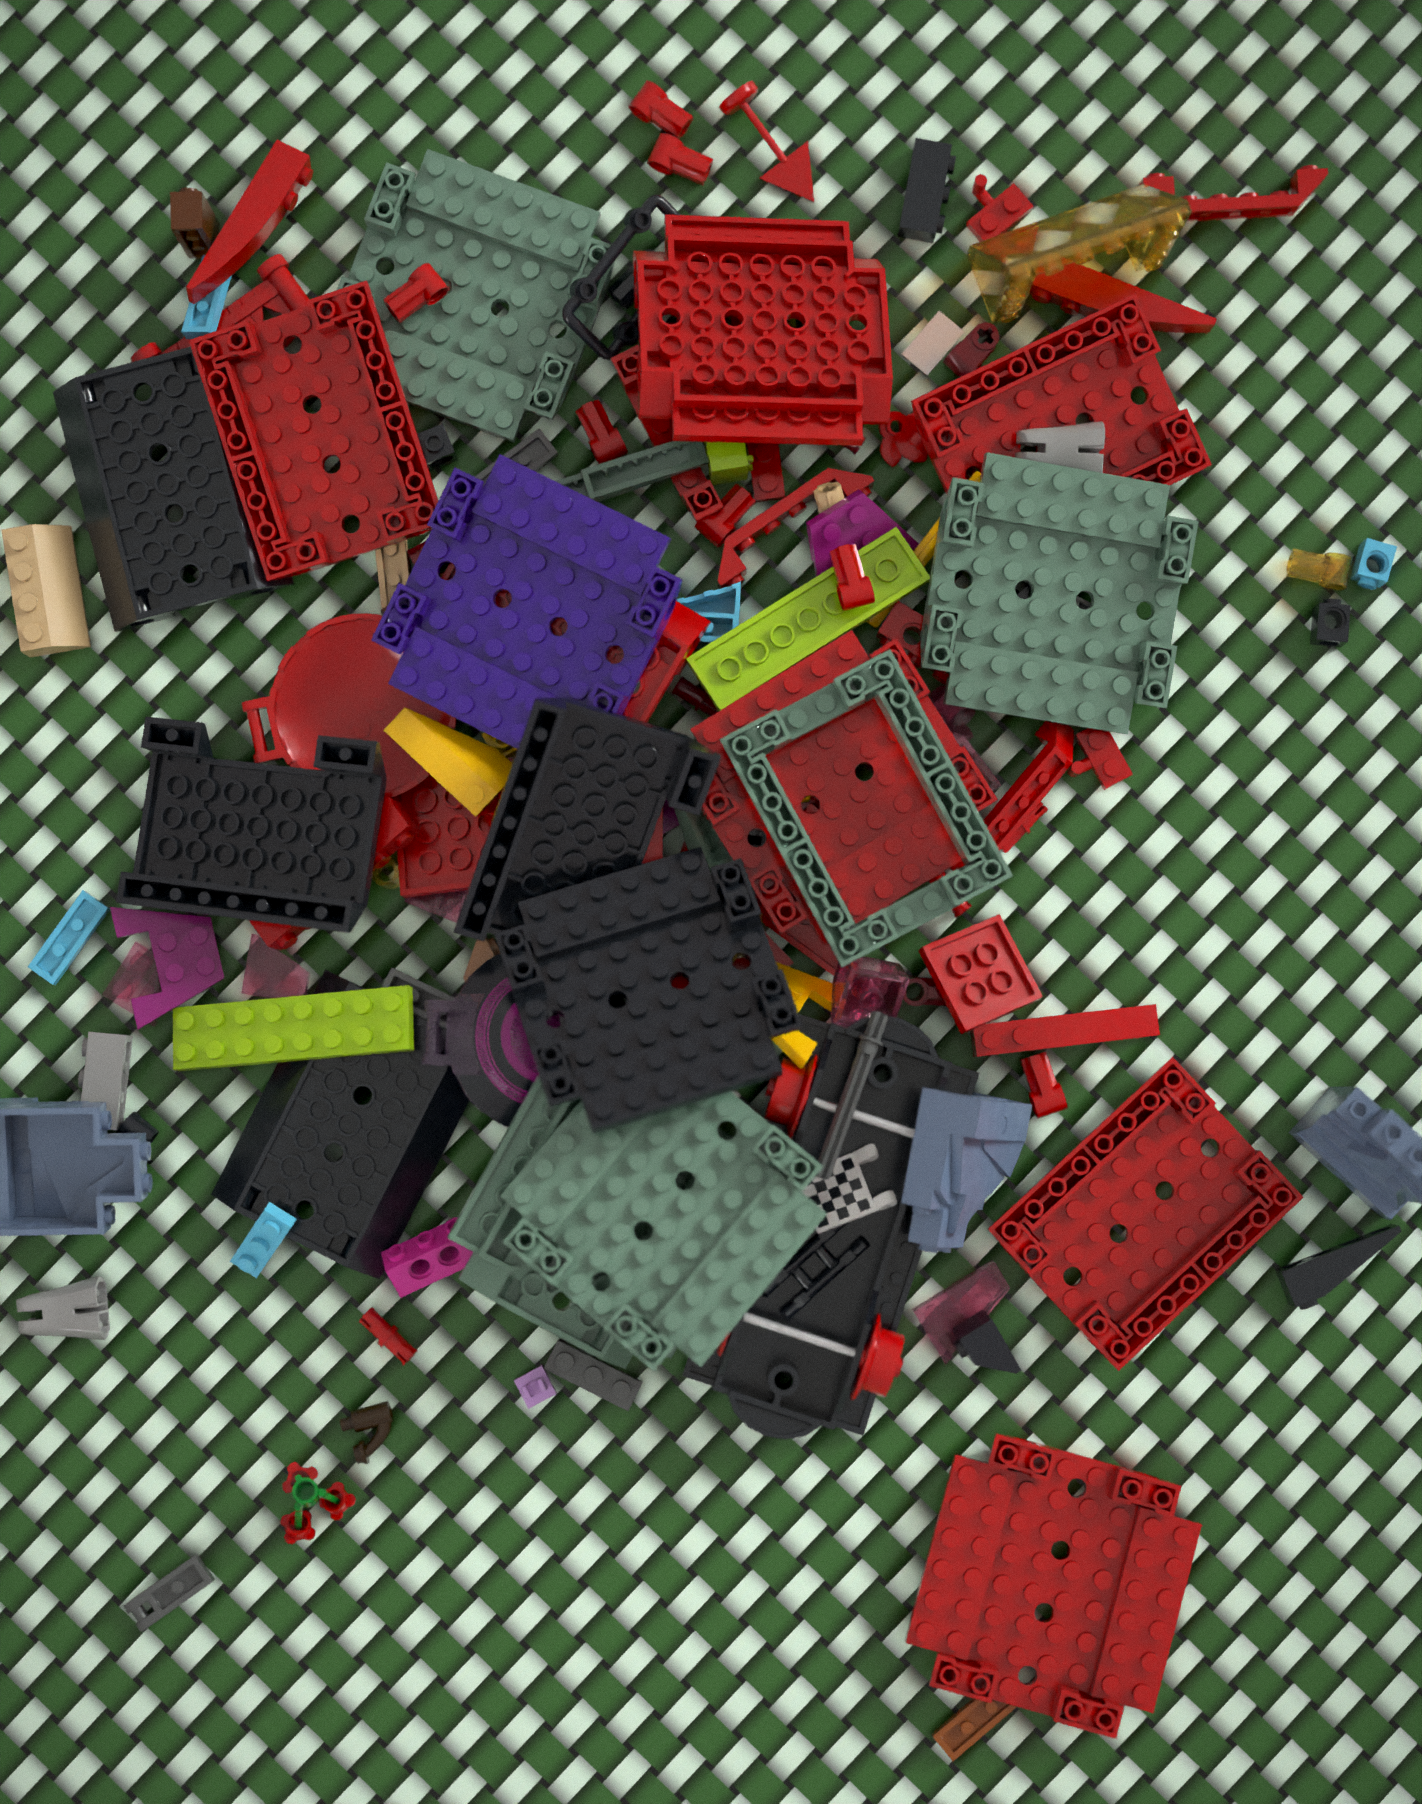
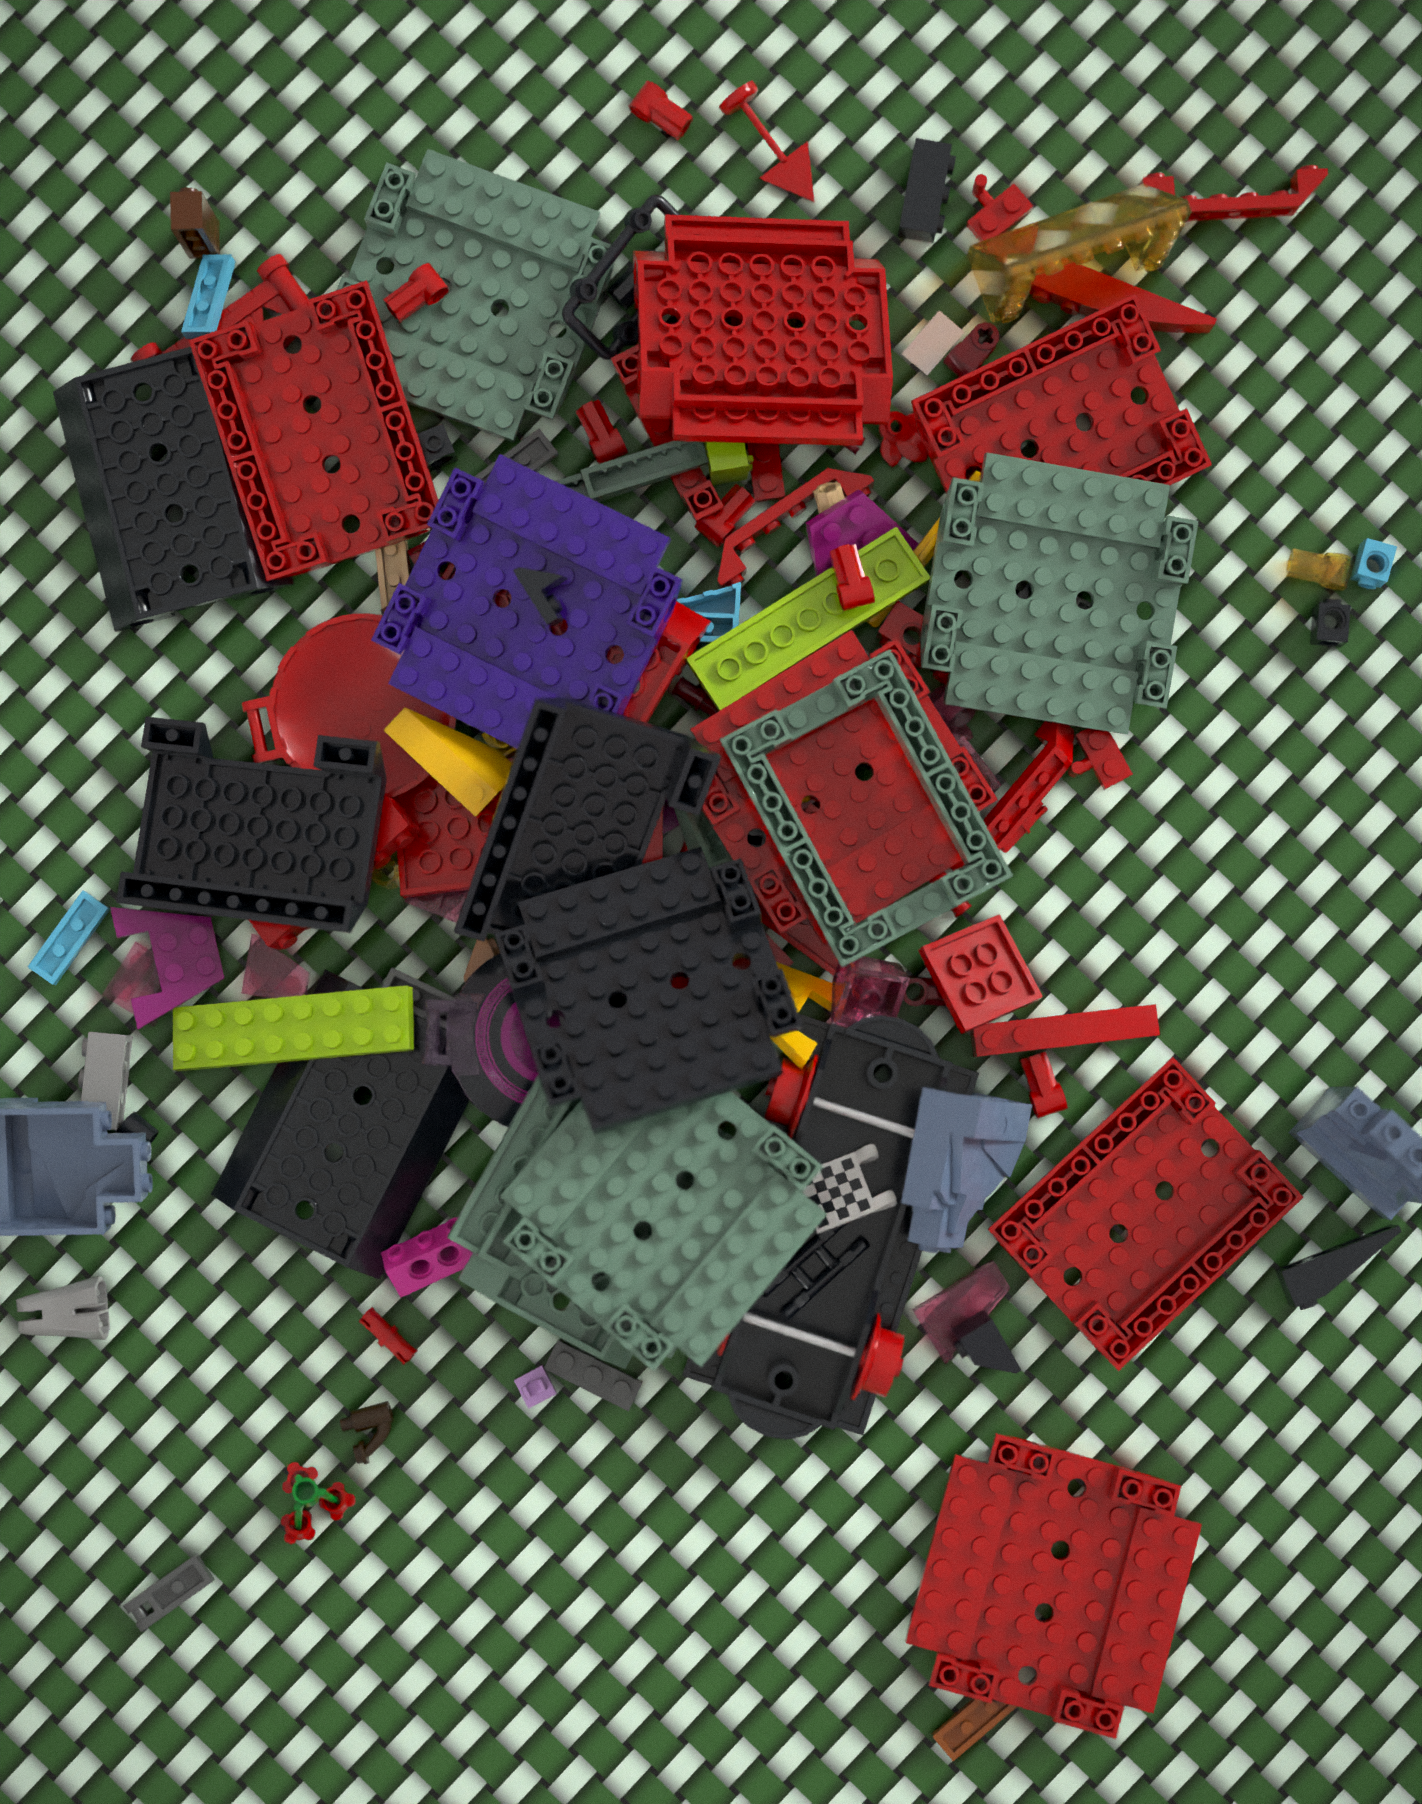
tan slope [1,524,91,658] -> none
red slope [186,140,313,304] -> none
medium azure plate [230,1202,296,1278] -> none
red piece [647,133,713,186] -> none
dark grey axle [816,1011,888,1180] -> none
light grey piece [1015,422,1105,473] -> none
none -> black slope [513,567,568,627]

